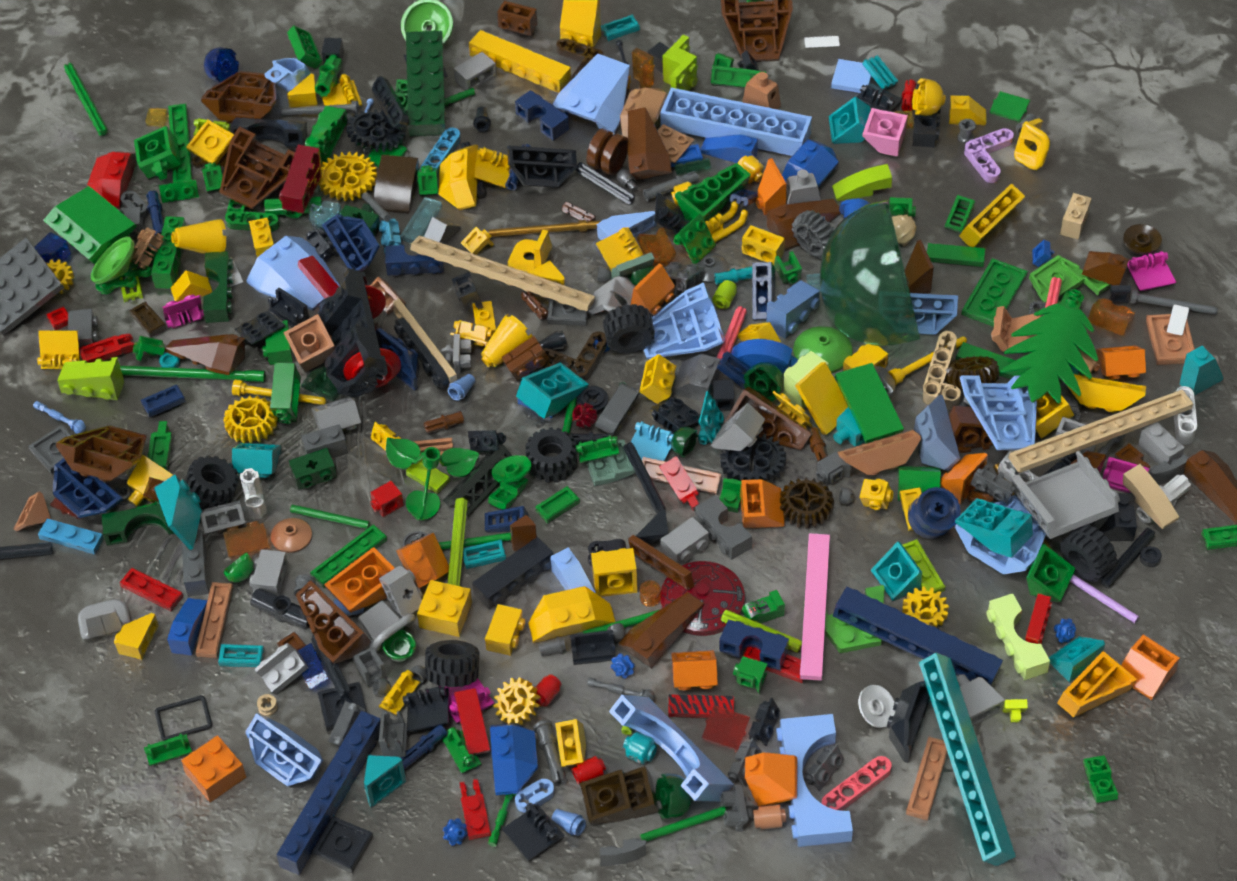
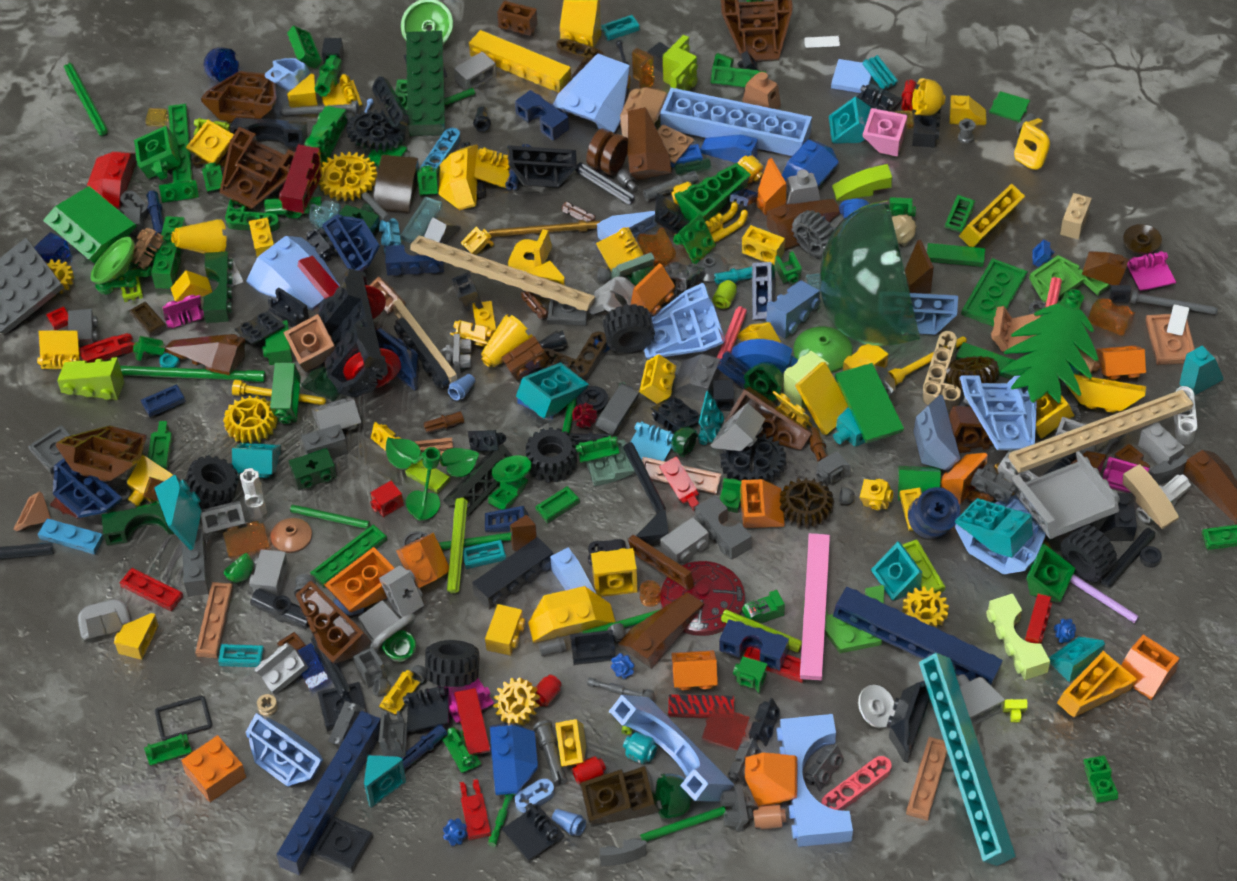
medium blue piece [33,401,86,434] -> none
blue slope [167,598,208,655] -> none
yellow brick [417,580,472,637] -> none
nougat wedge [838,430,921,475] -> none
lavender beam [964,128,1014,183] -> none

